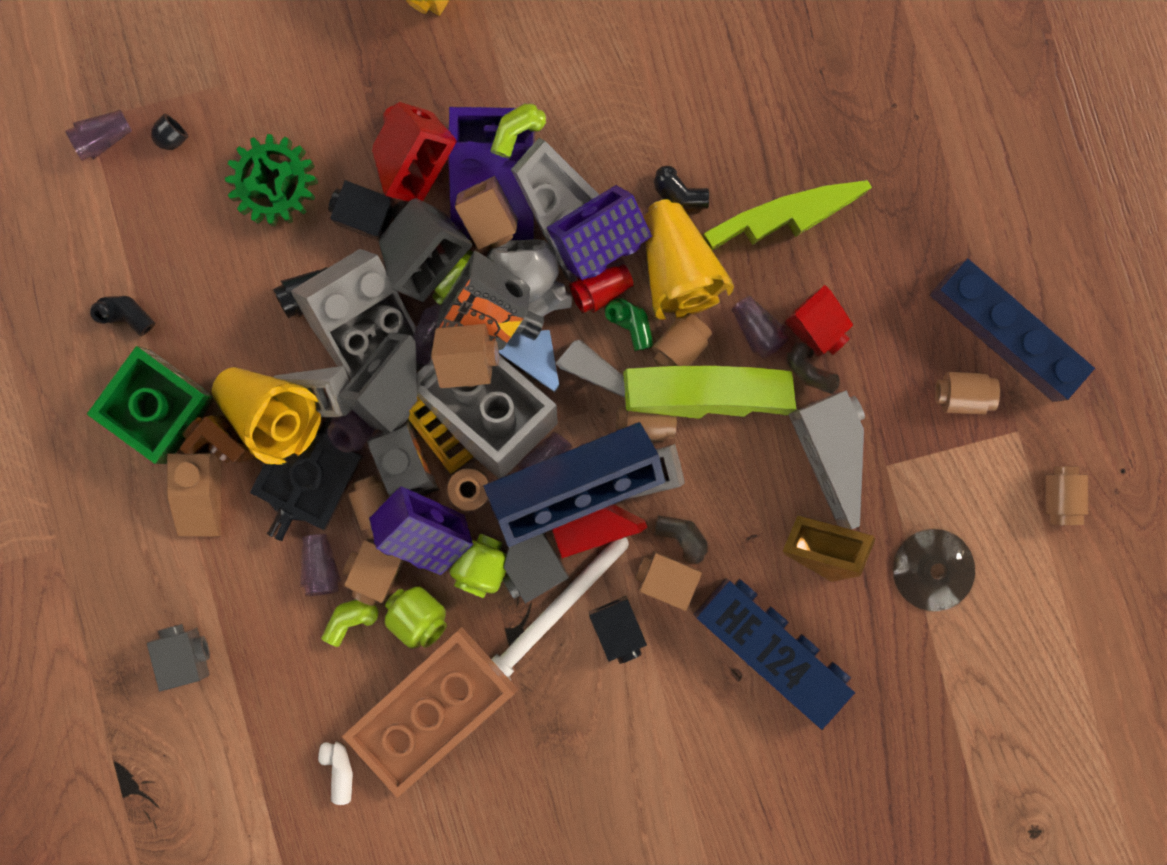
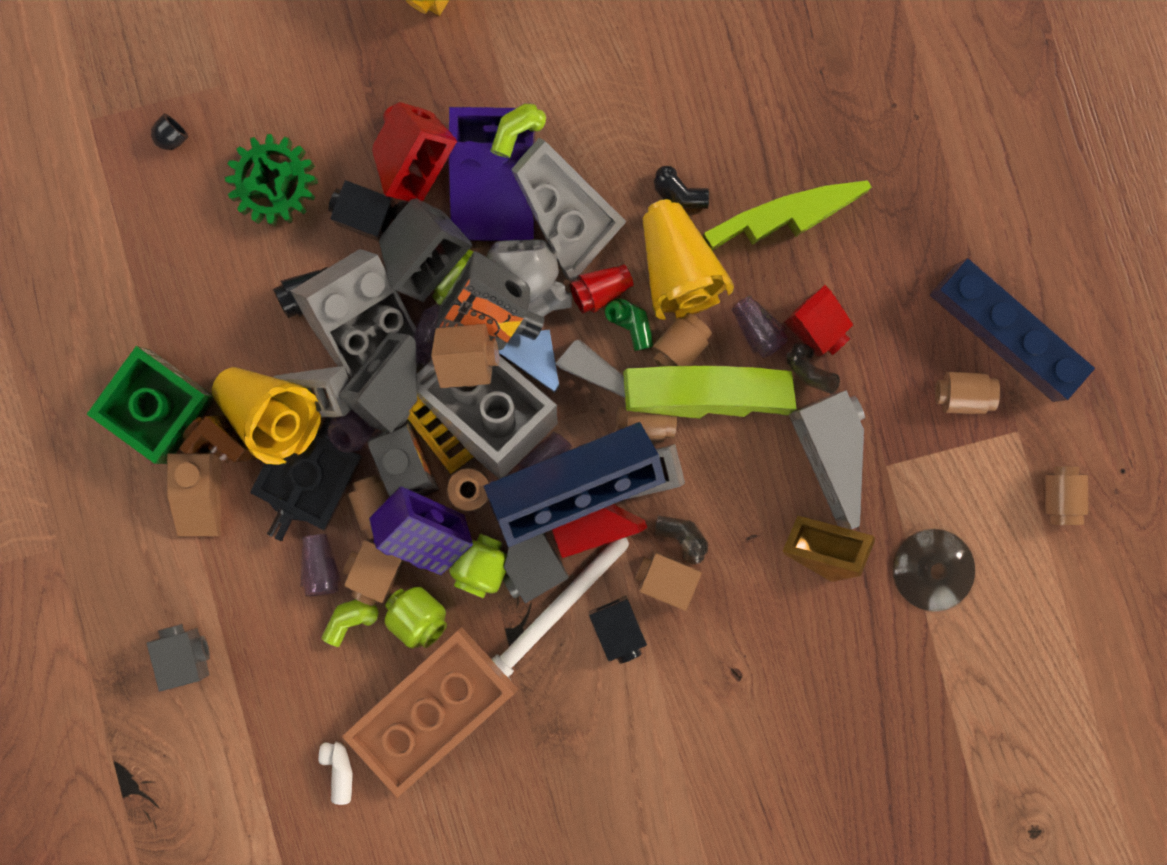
cone [65,109,132,161] -> none
black arm [90,296,156,336] -> none
medium nougat brick [455,176,518,250] -> none
dark purple brick [547,185,652,280] -> none
dark blue brick [693,578,855,730] -> none

